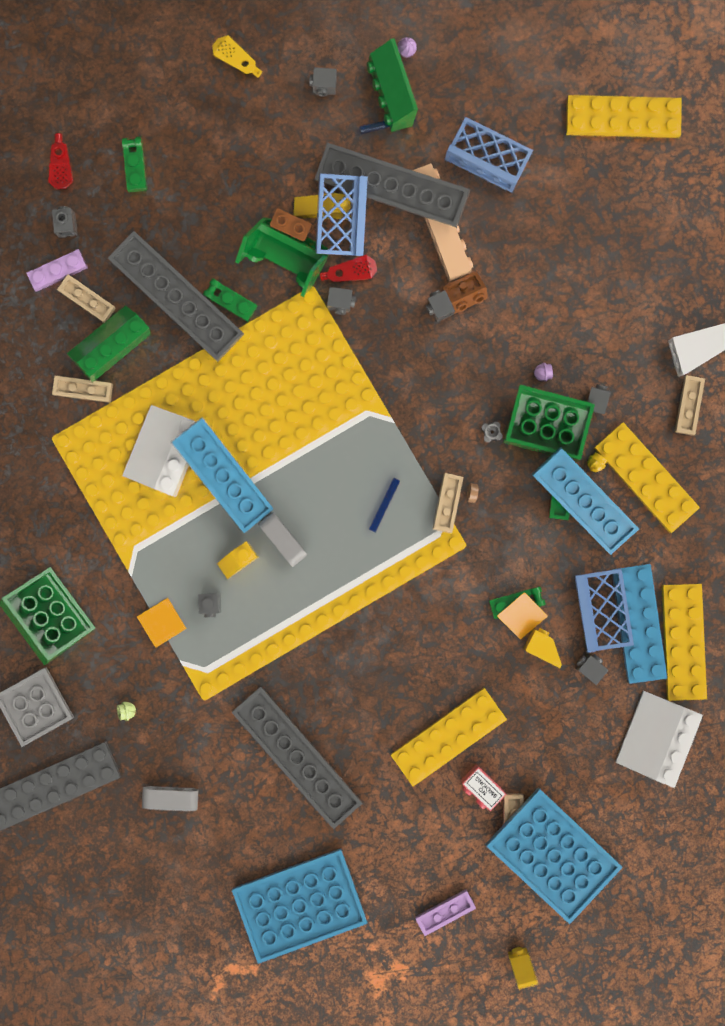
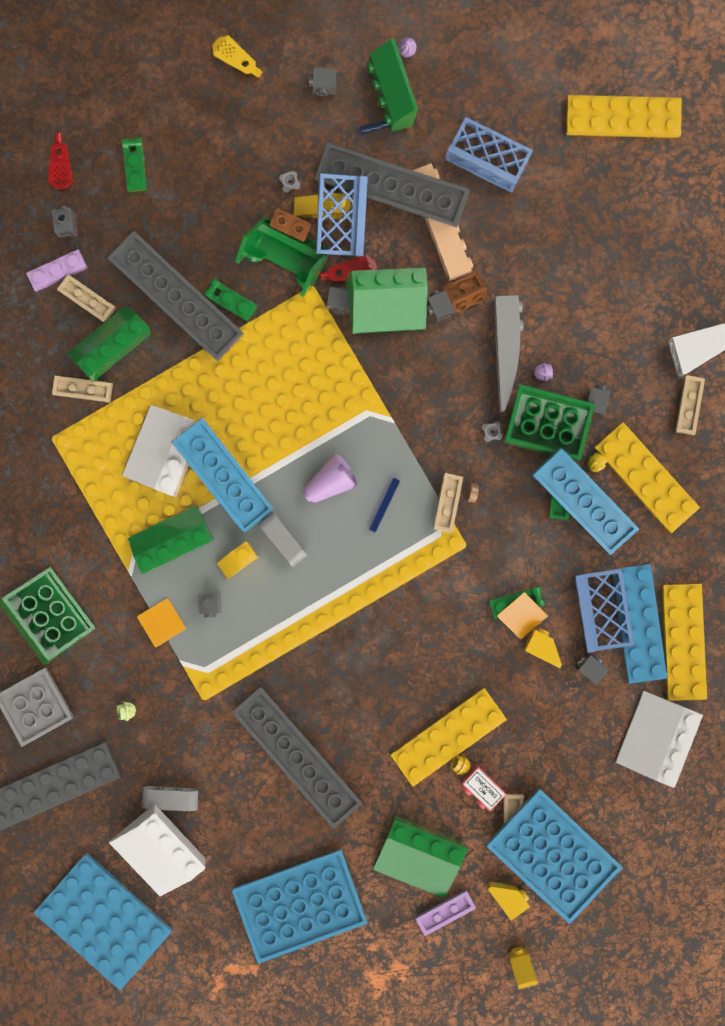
none -> dark azure plate [34,853,173,990]
none -> white slope [109,804,206,896]
none -> green slope [128,505,214,574]
none -> light grey plate [279,171,301,193]
none -> lavender cone [303,454,358,503]
none -> slope [346,268,428,334]
none -> slope [373,815,467,898]
none -> yellow plate [451,755,471,775]
none -> yellow slope [486,881,530,921]
none -> light grey slope [494,295,523,413]

